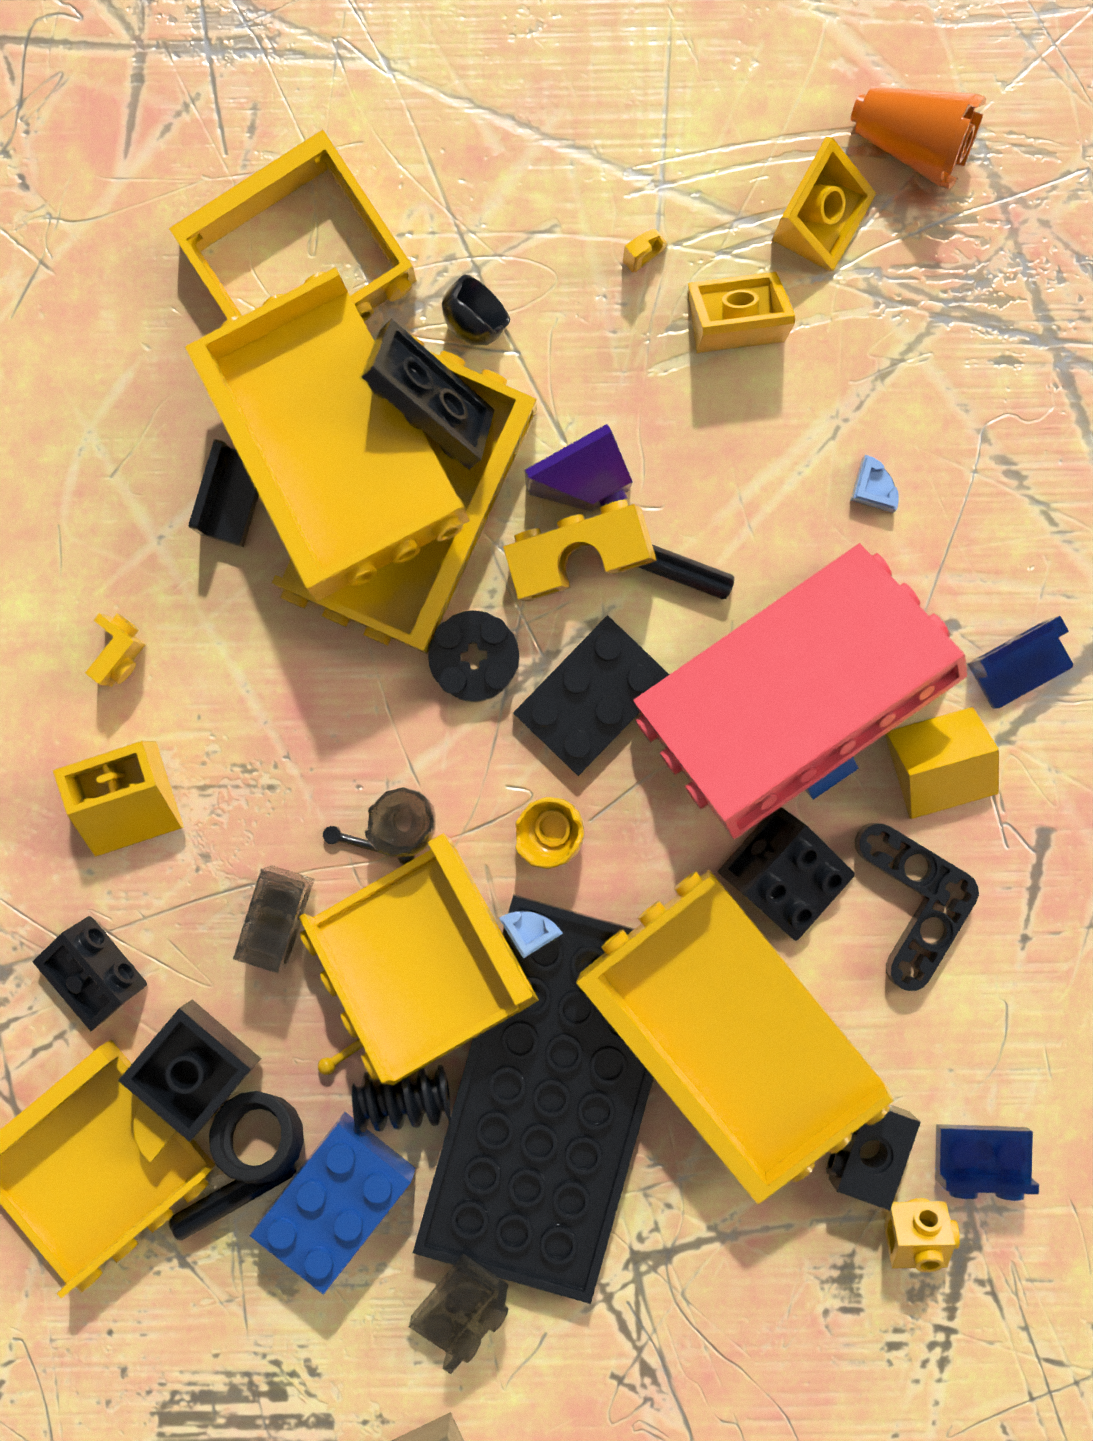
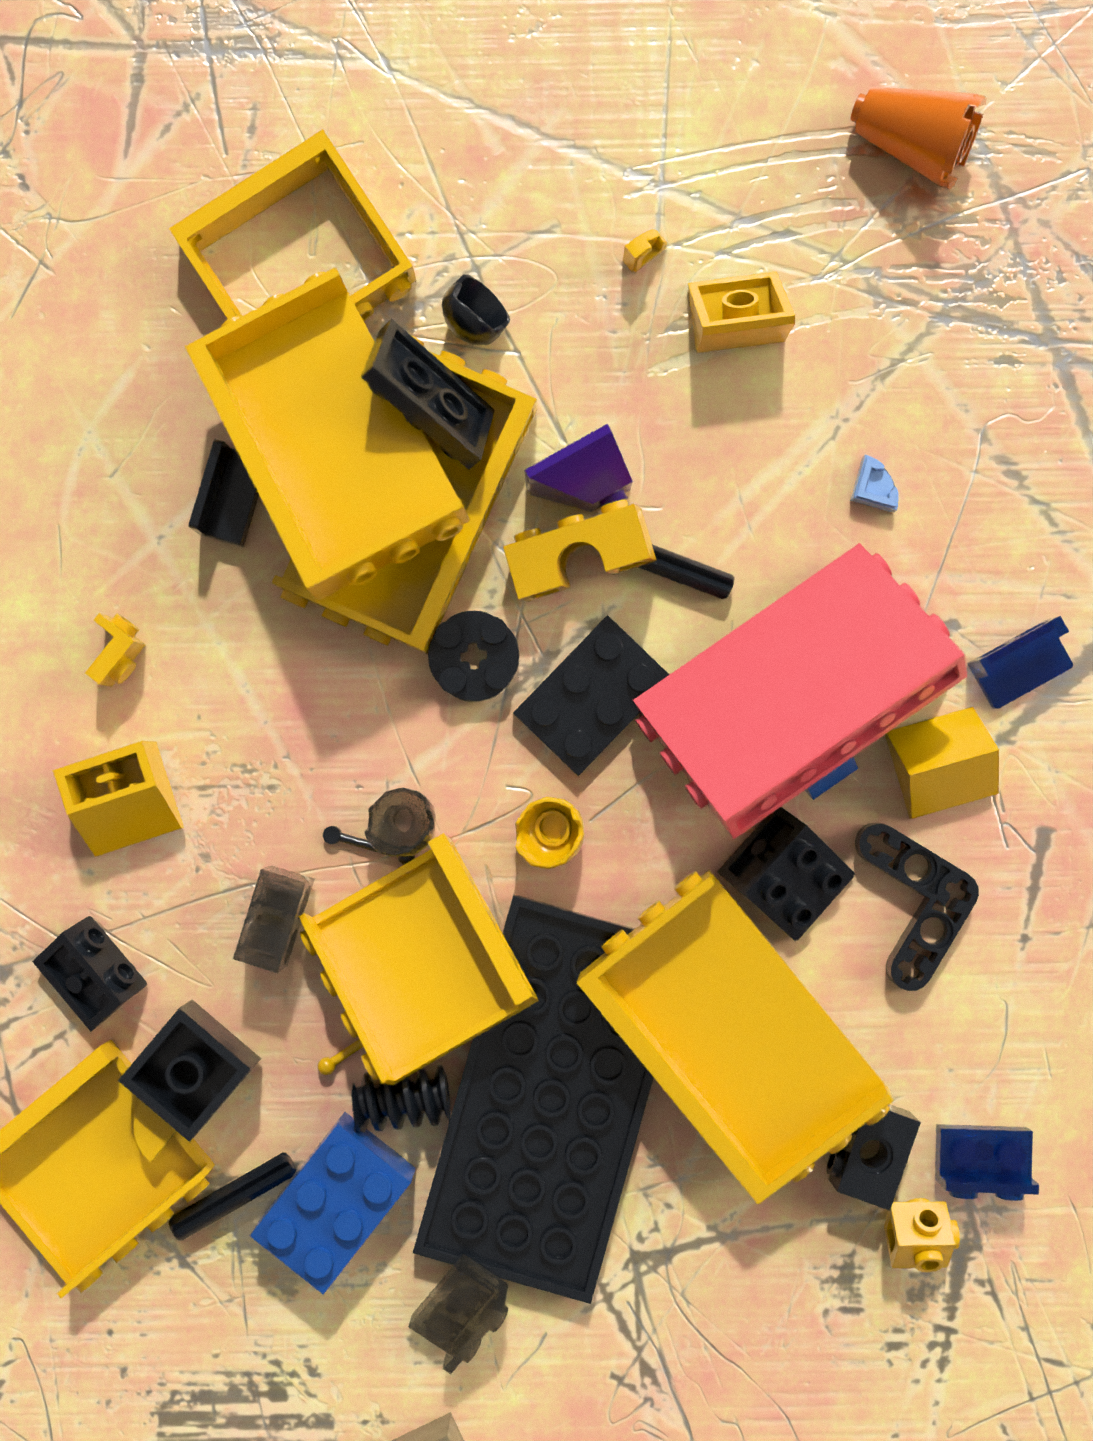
black tyre [209,1091,304,1184] -> none
light blue tile [499,911,563,958] -> none
yellow slope [772,137,877,271] -> none

